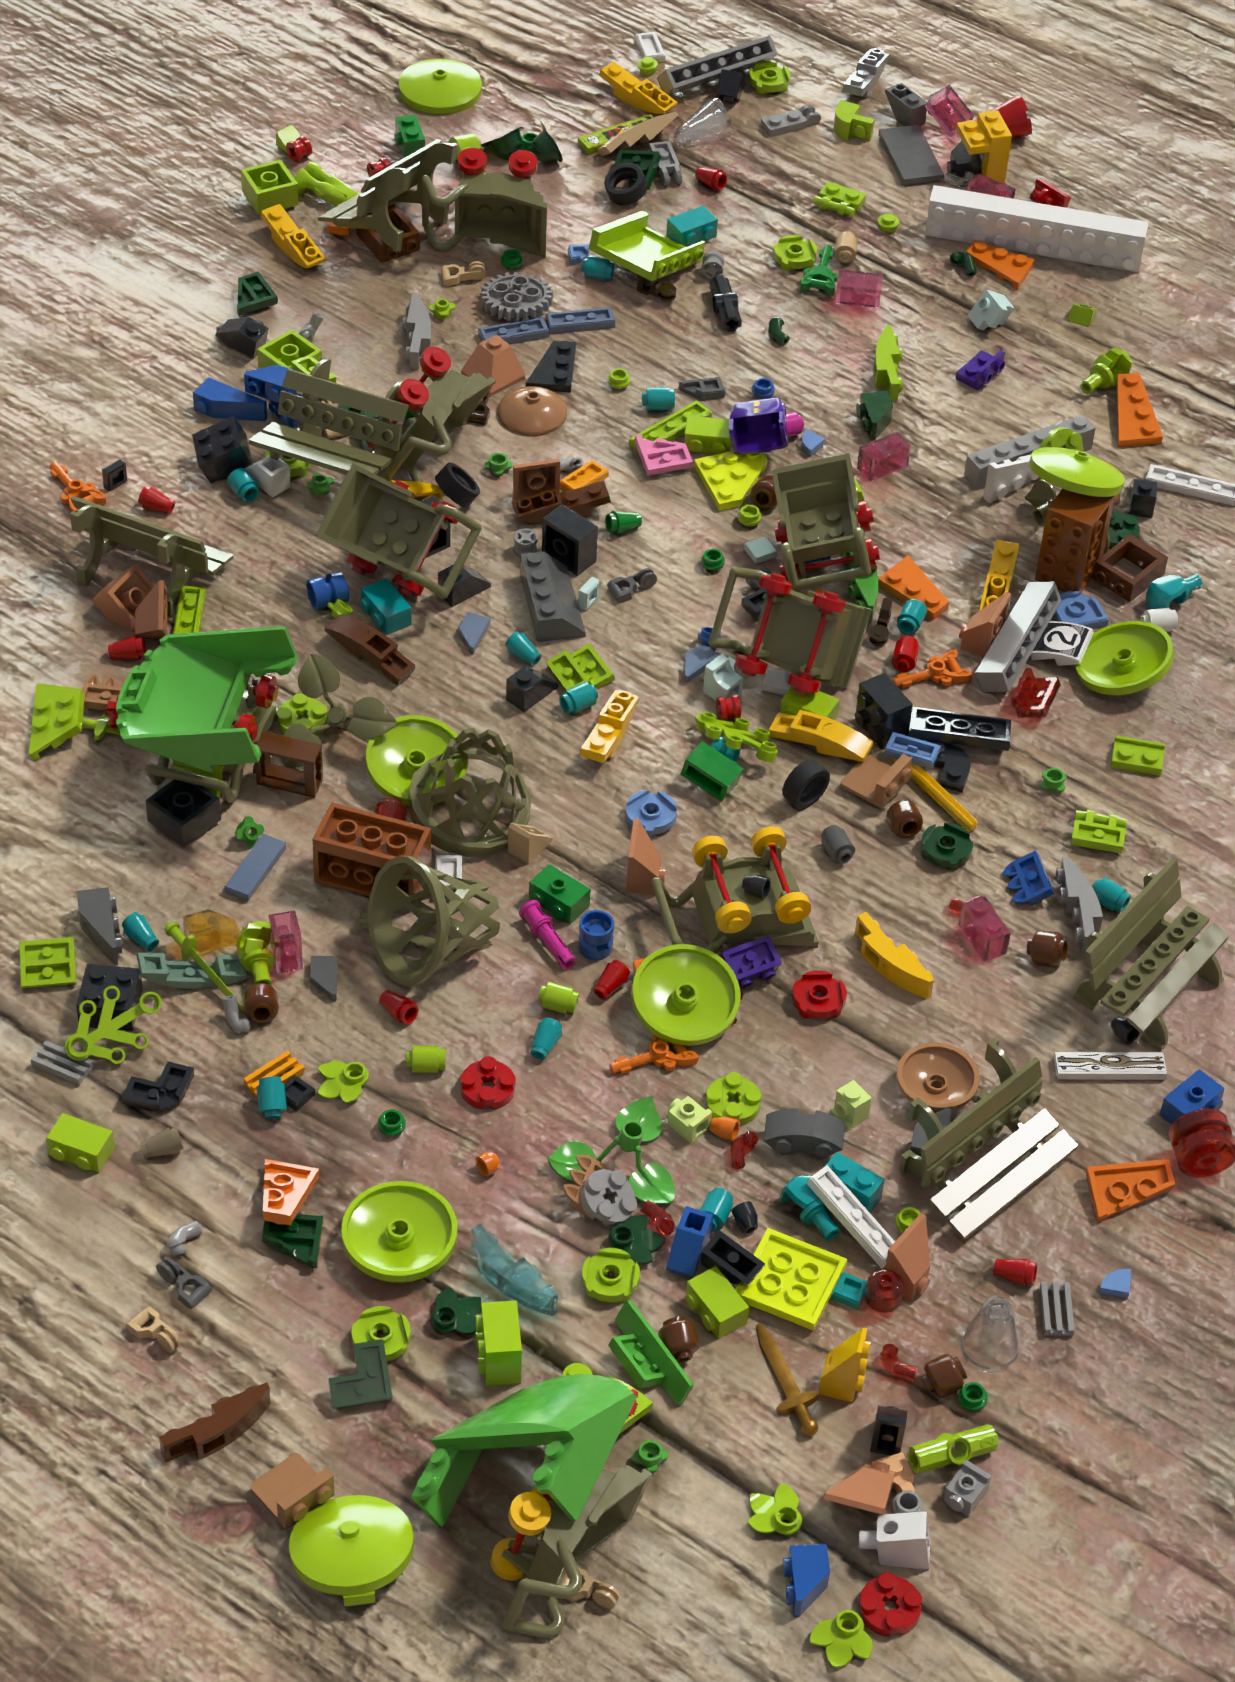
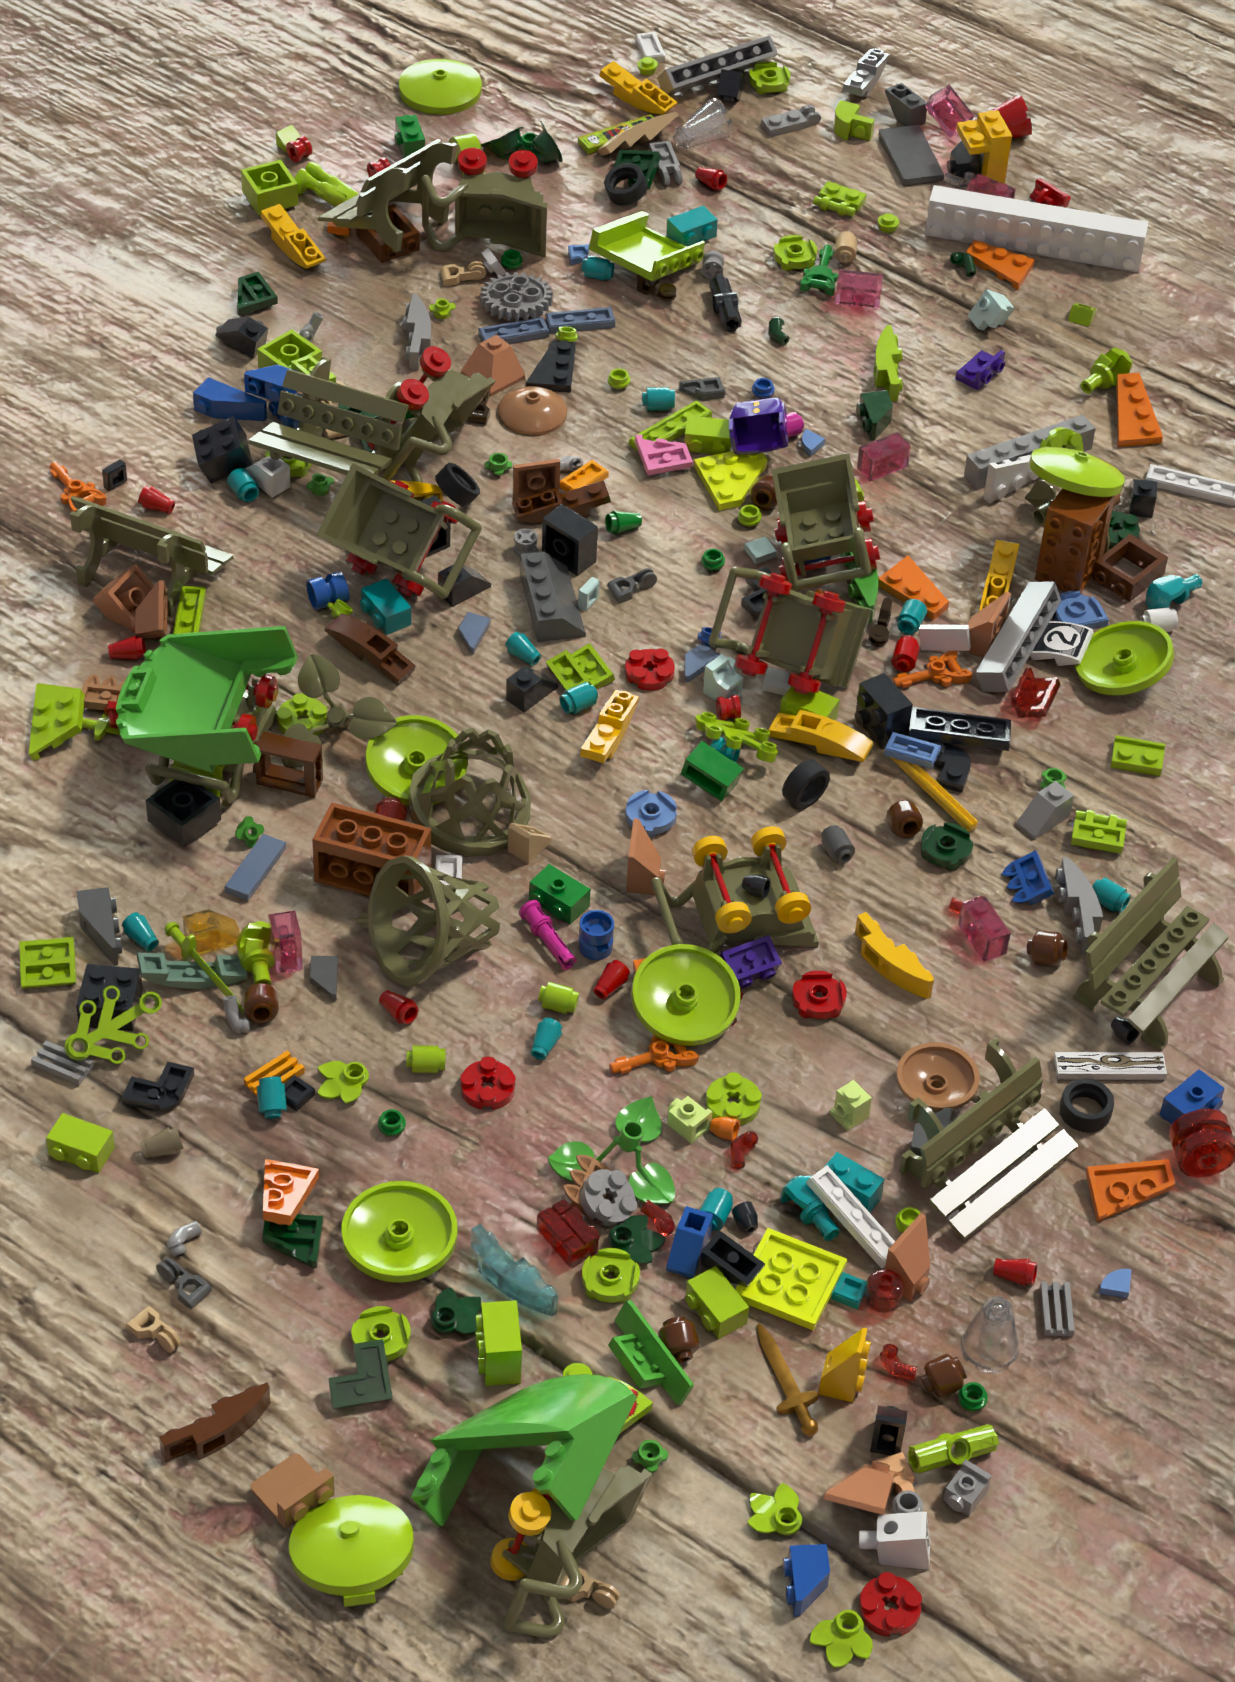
orange hinge [475,1152,500,1177] -> none
dark grey brick [764,1108,845,1159] -> none
medium nougat bracket [841,754,912,809] -> none
none -> white plate [482,248,506,276]
none -> clear red brick [536,1199,600,1268]
none -> lime plate [555,326,578,342]
none -> red plate [625,648,675,691]
none -> white tile [919,625,971,651]
none -> light grey slope [1016,781,1074,840]
none -> black tyre [1060,1079,1114,1132]

